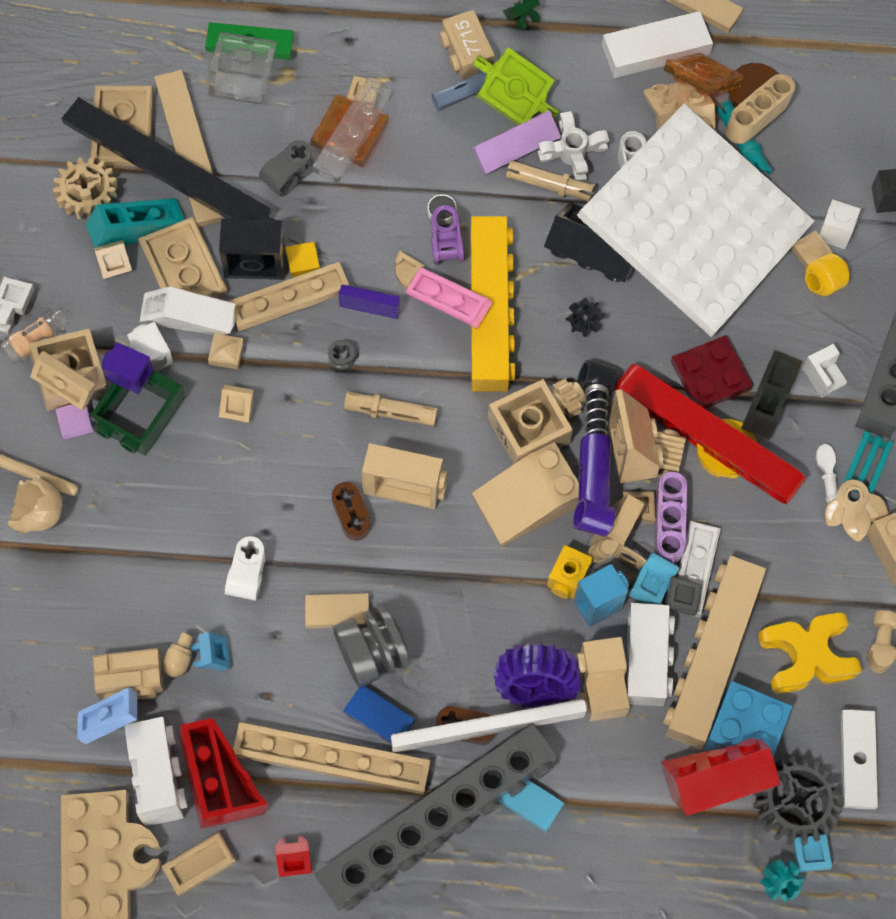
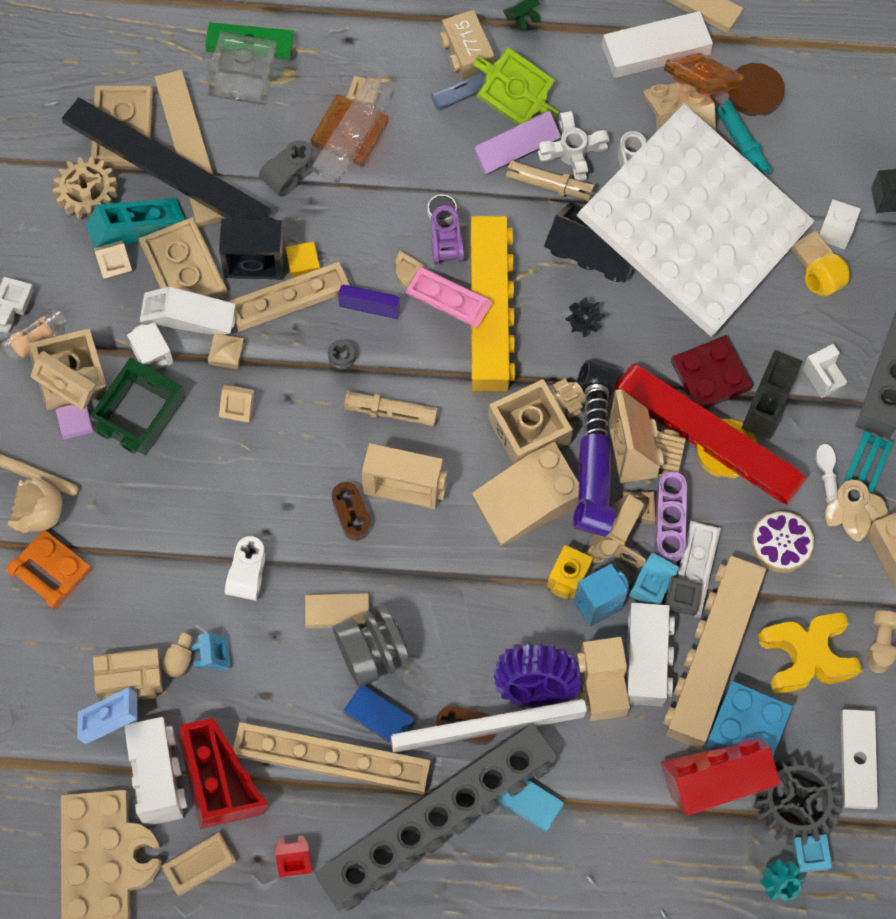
dark purple brick [102,342,154,395] -> none
tan beam [726,74,795,144] -> none
none -> orange plate [6,530,92,610]
none -> tile [751,511,814,573]

